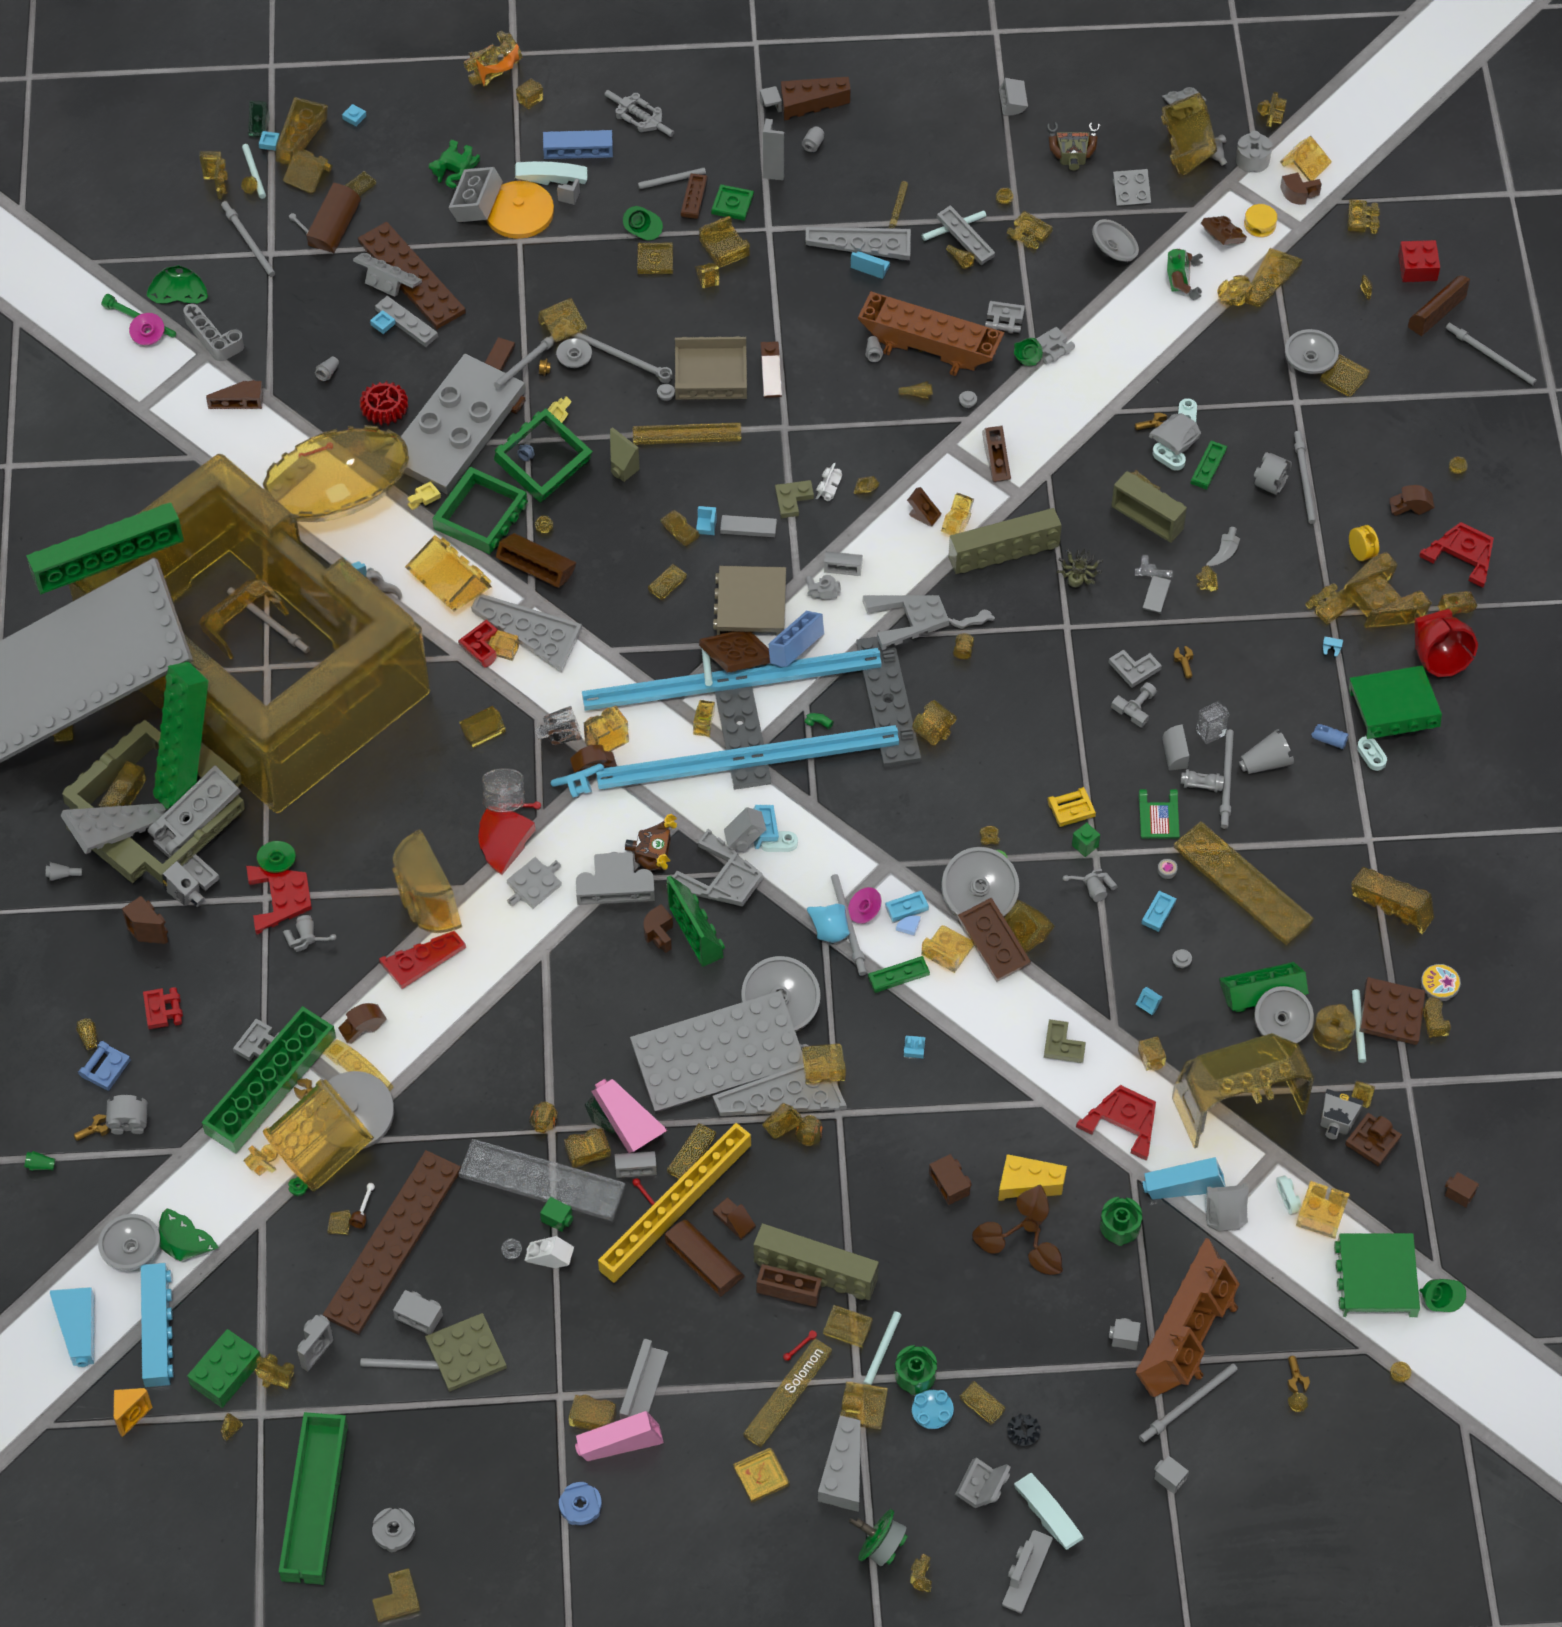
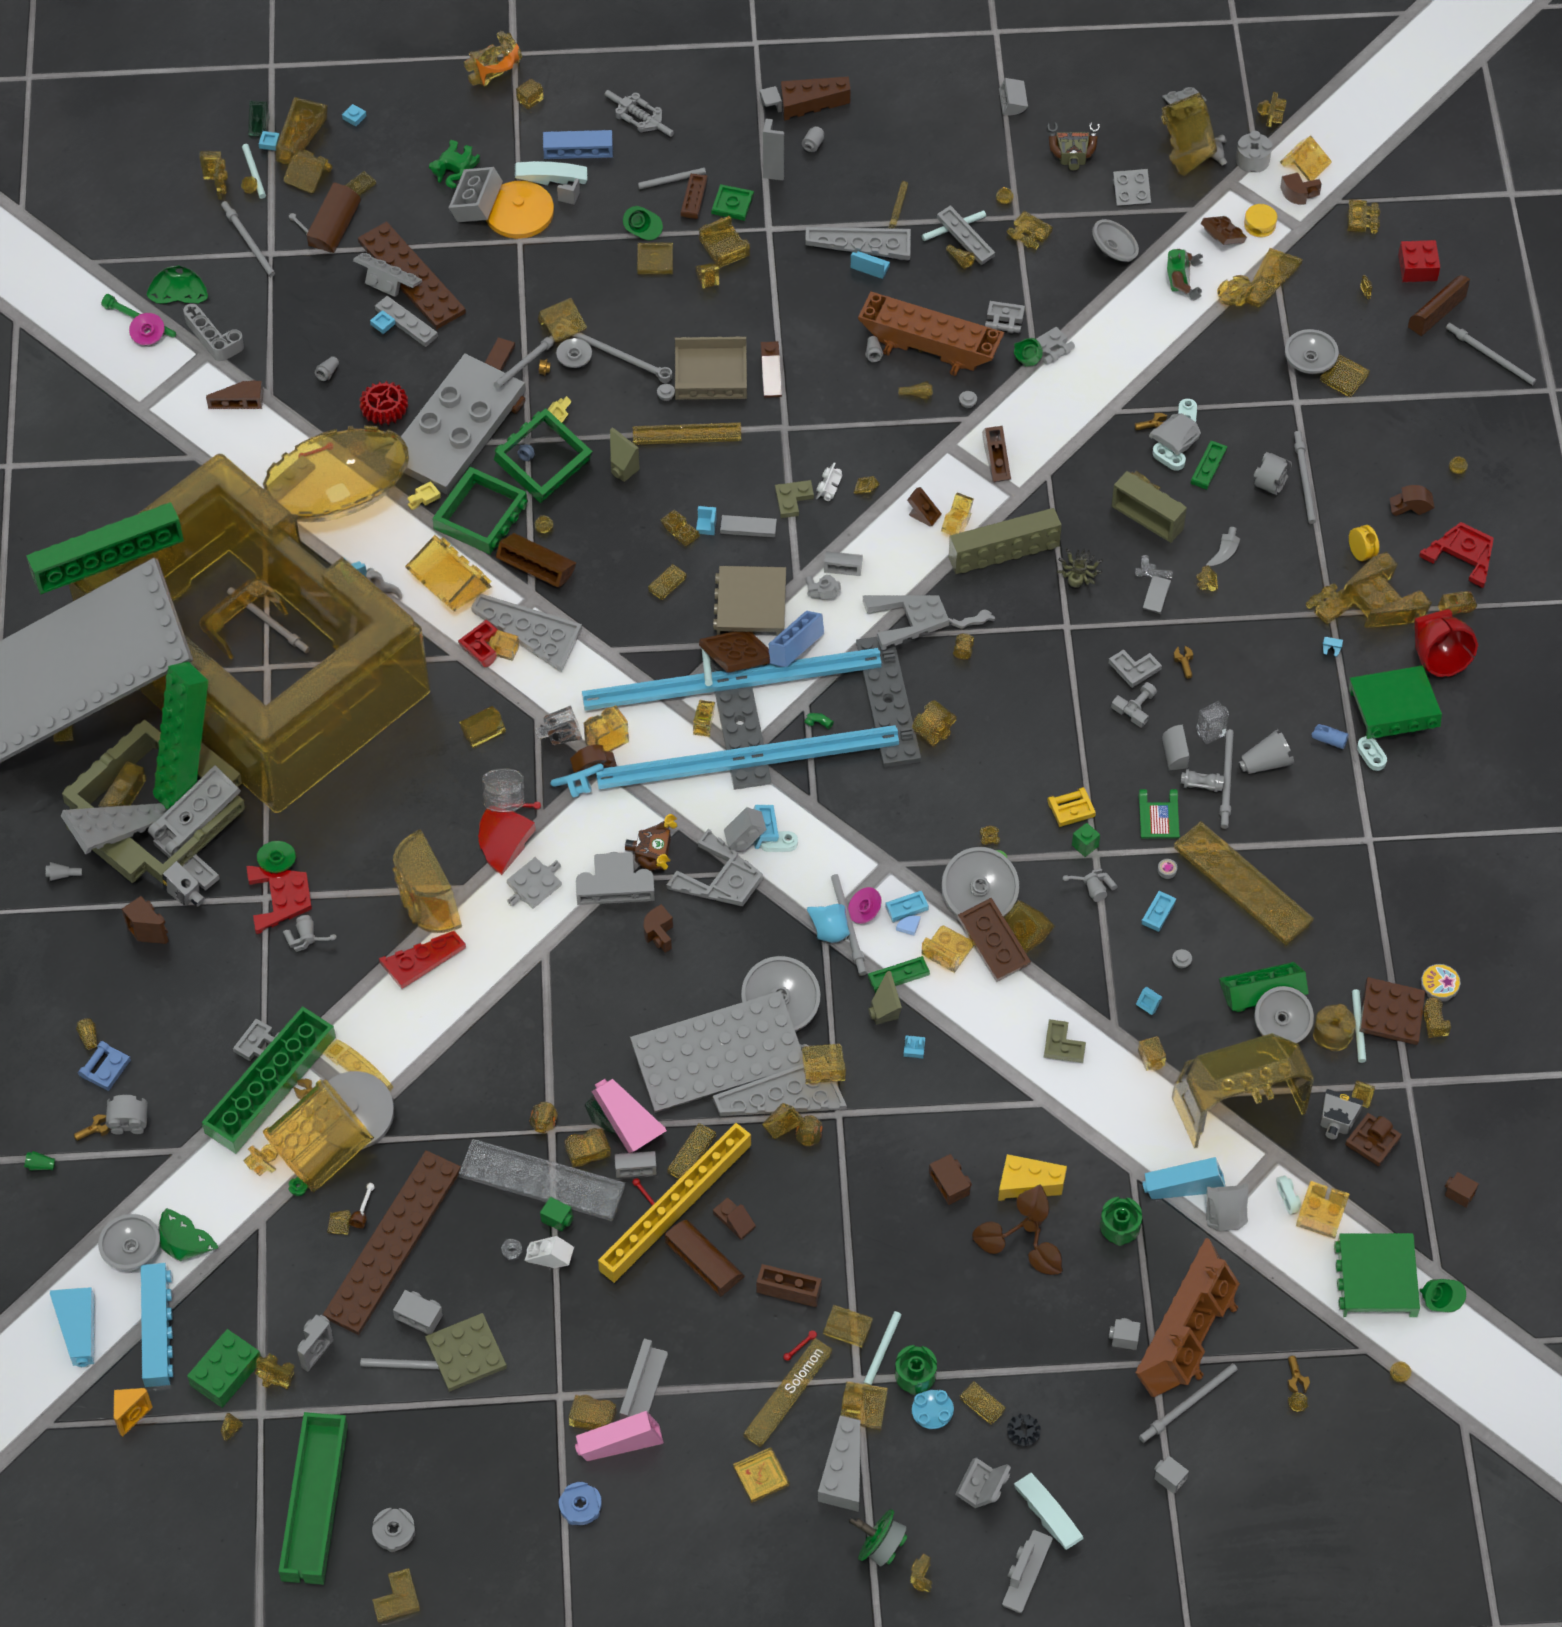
red plate [143,987,183,1029] -> none
reddish brown brick [338,1003,387,1044] -> none
green slope [667,876,725,967] -> none
olive brick [754,1223,879,1300] -> none
red wing [1076,1085,1156,1161] -> none
clear yellow wedge [1351,867,1434,934] -> none
none -> olive slope [868,971,902,1025]

